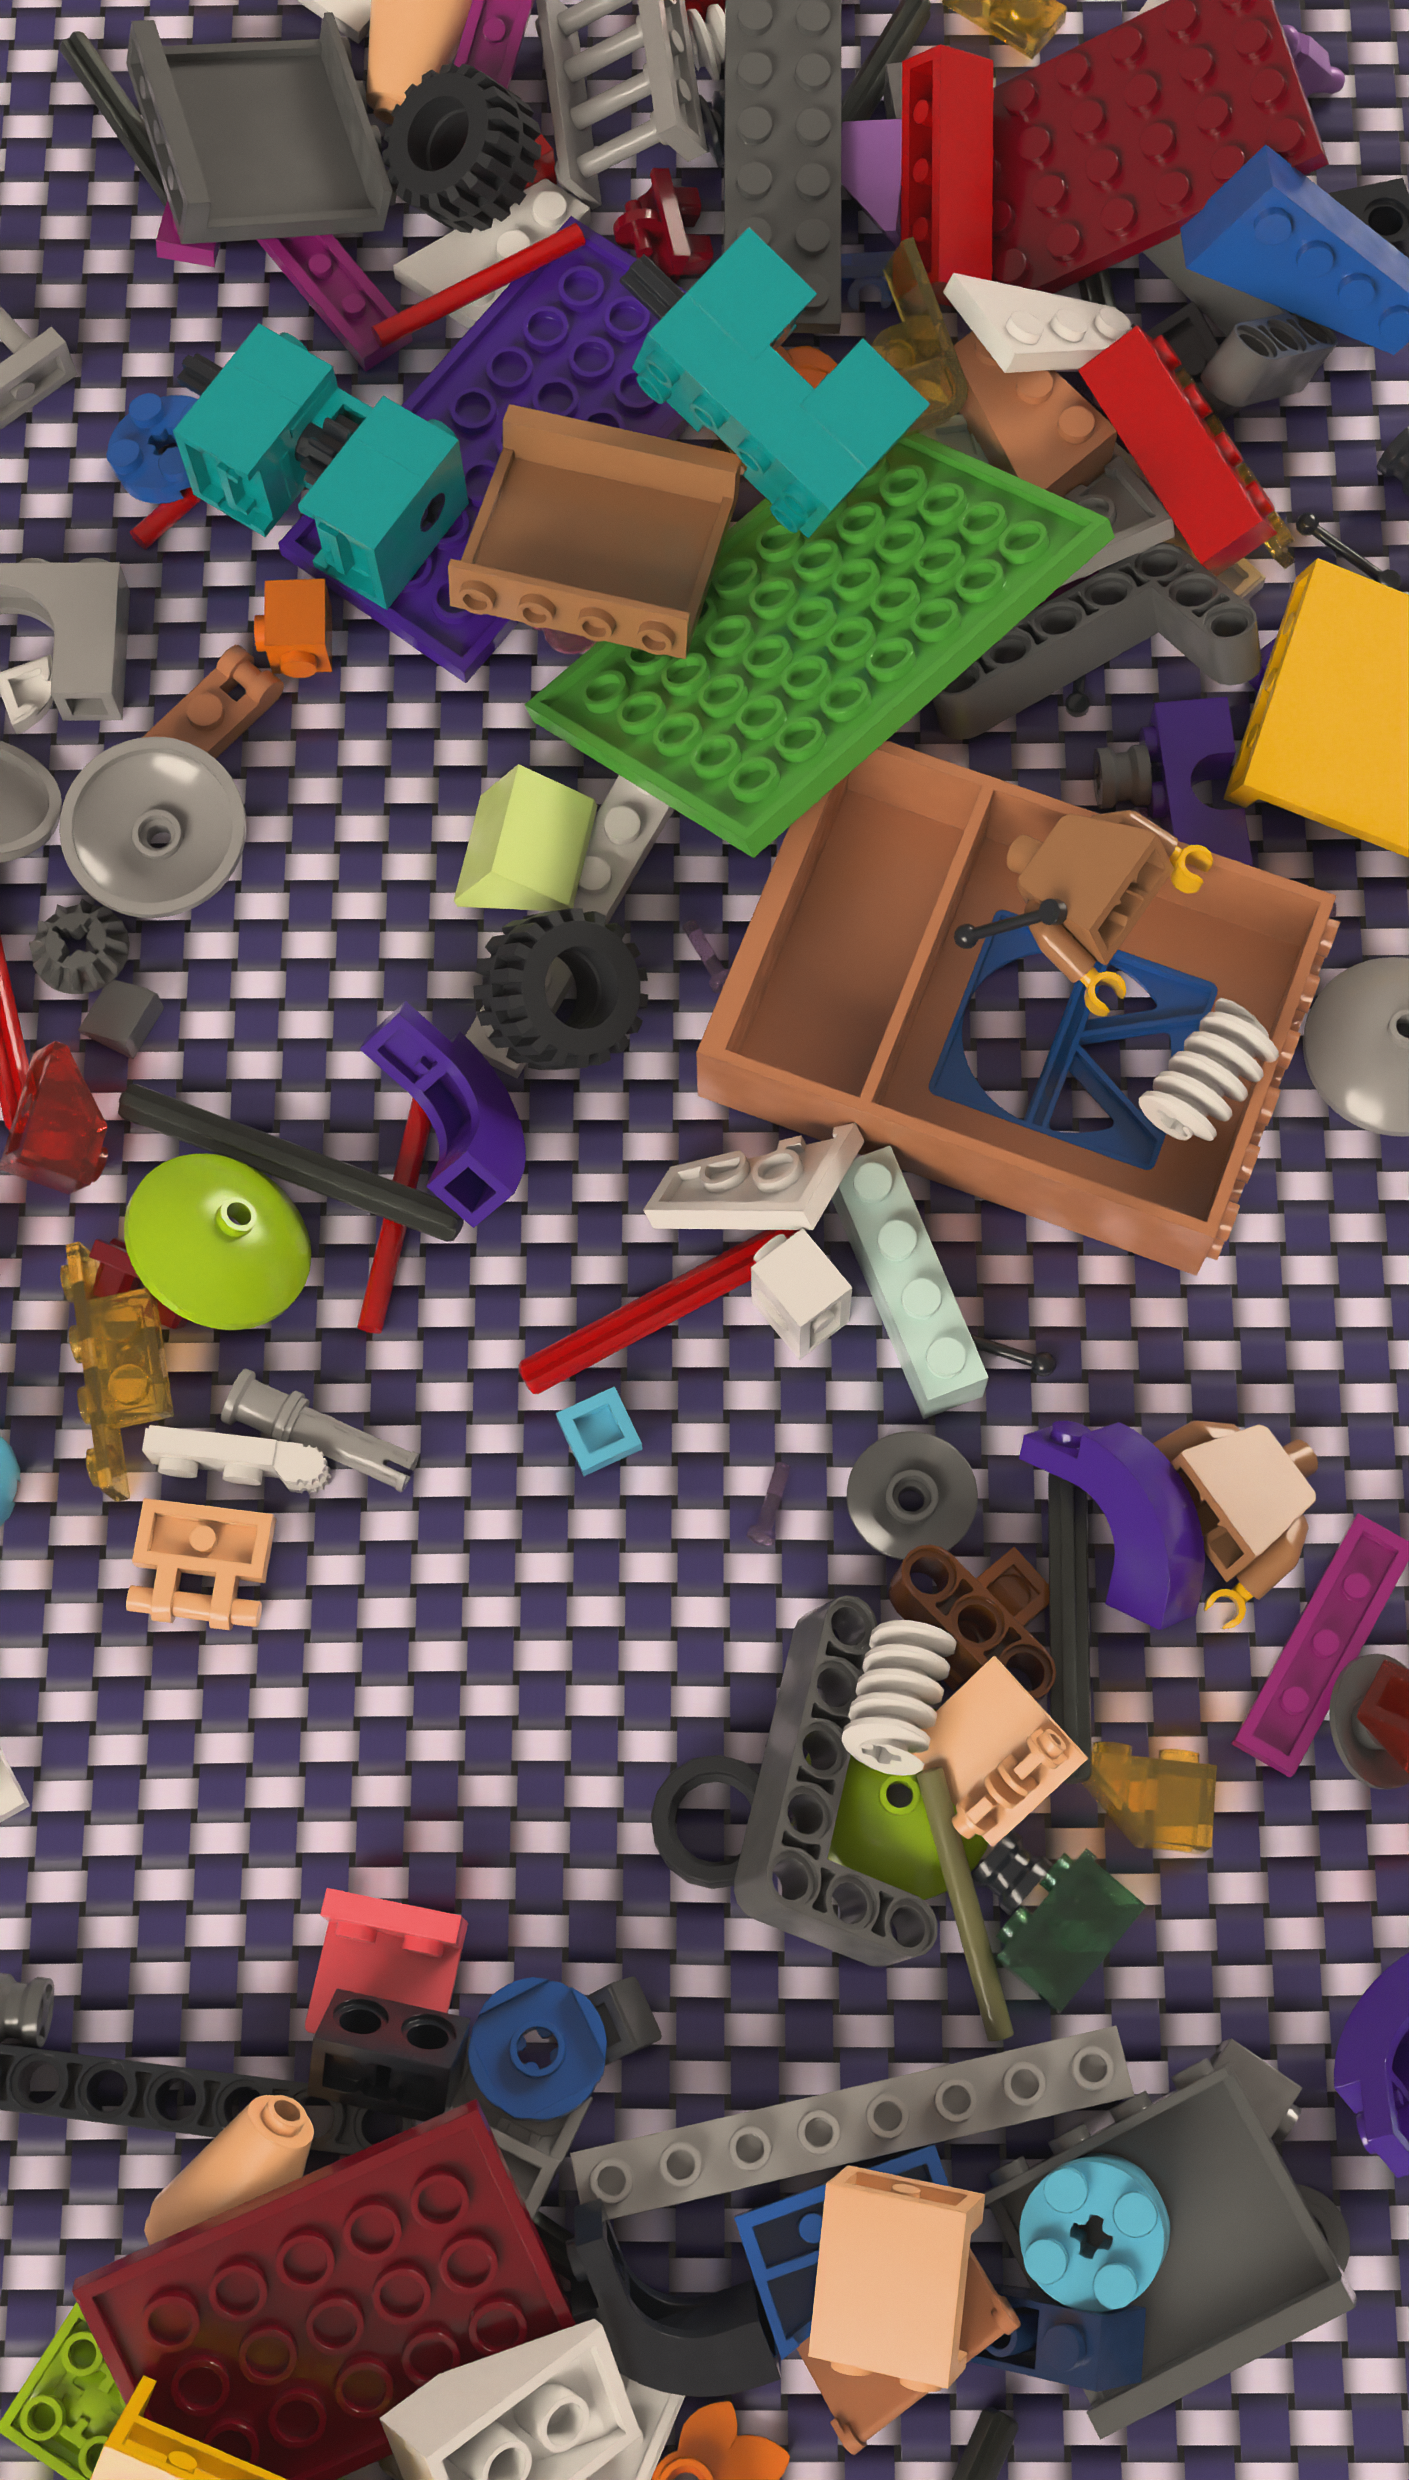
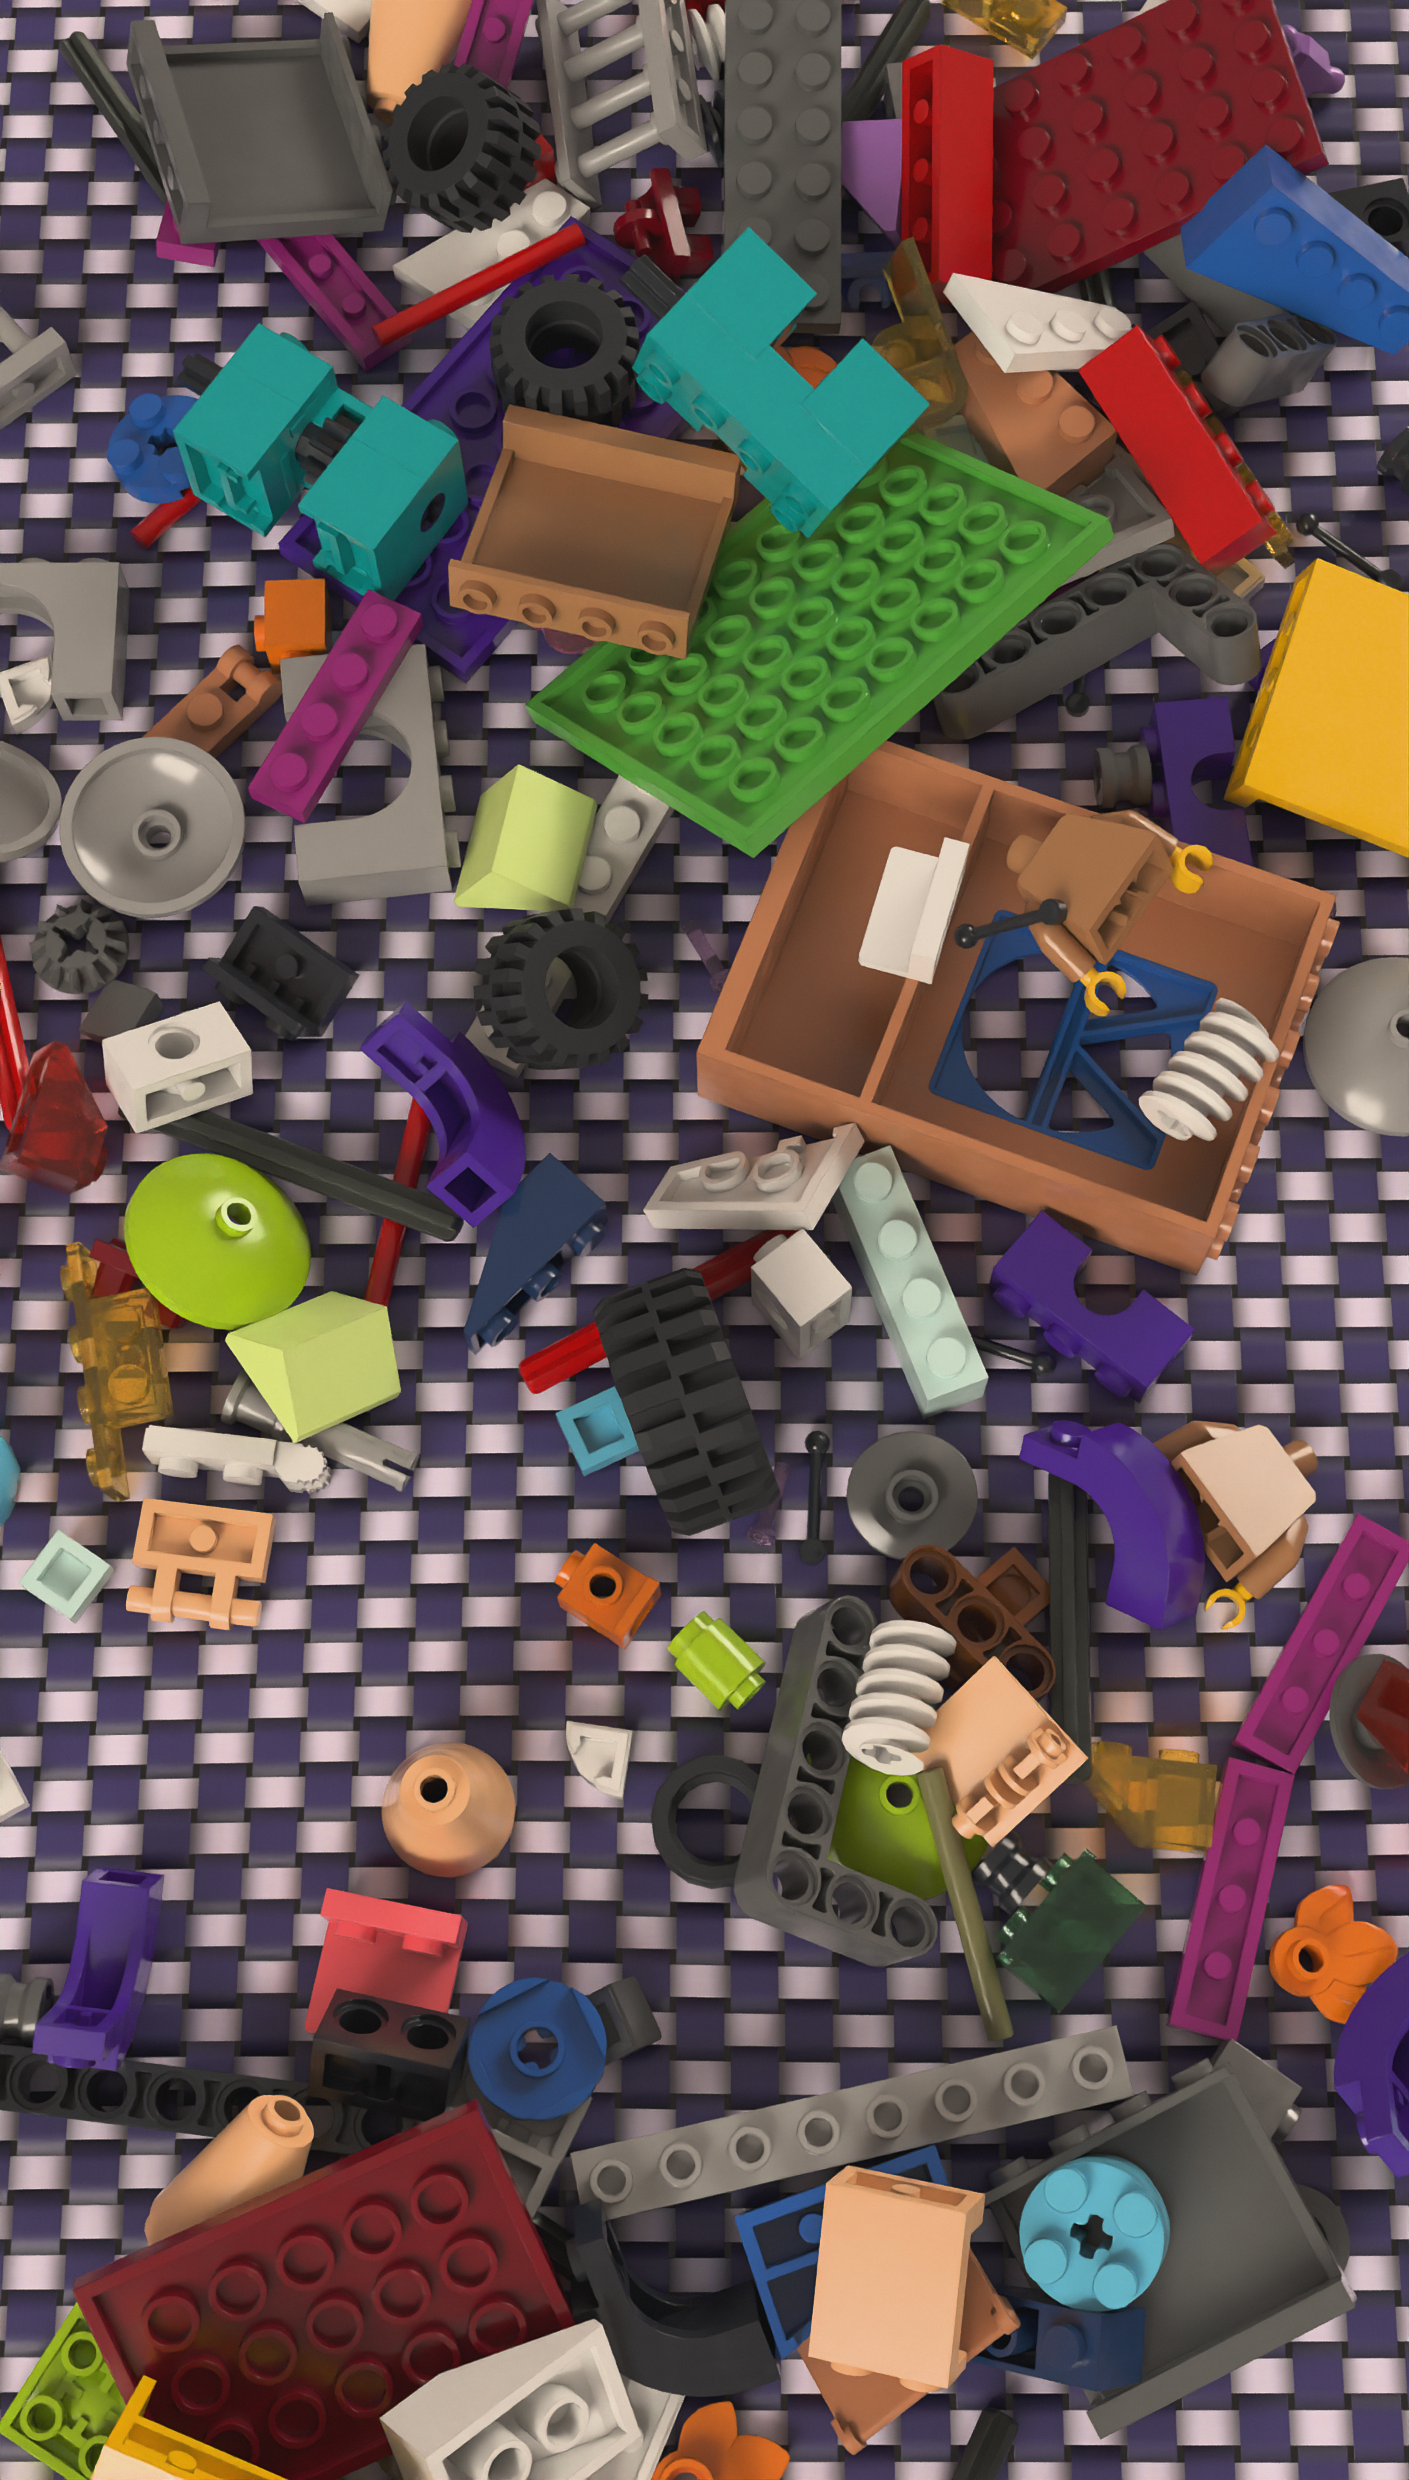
none -> light aqua plate [18,1529,115,1624]
none -> dark purple arch [32,1867,164,2071]
none -> white brick [102,1001,253,1134]
none -> black bracket [202,906,360,1041]
none -> yellowish green slope [225,1291,401,1443]
none -> magenta plate [248,589,424,823]
none -> light grey arch [280,644,461,906]
none -> light nougat cone [382,1742,516,1878]
none -> dark blue slope [463,1153,608,1355]
none -> black tyre [489,273,640,427]
none -> orange brick [555,1543,661,1649]
none -> white tile [566,1721,633,1800]
none -> black tyre [593,1268,781,1536]
none -> lime brick [667,1611,766,1710]
none -> black hinge [799,1431,830,1566]
none -> white panel [858,837,970,984]
none -> dark purple arch [989,1210,1195,1404]
none -> magenta plate [1166,1757,1295,2042]
none -> orange plate [1269,1884,1399,2024]

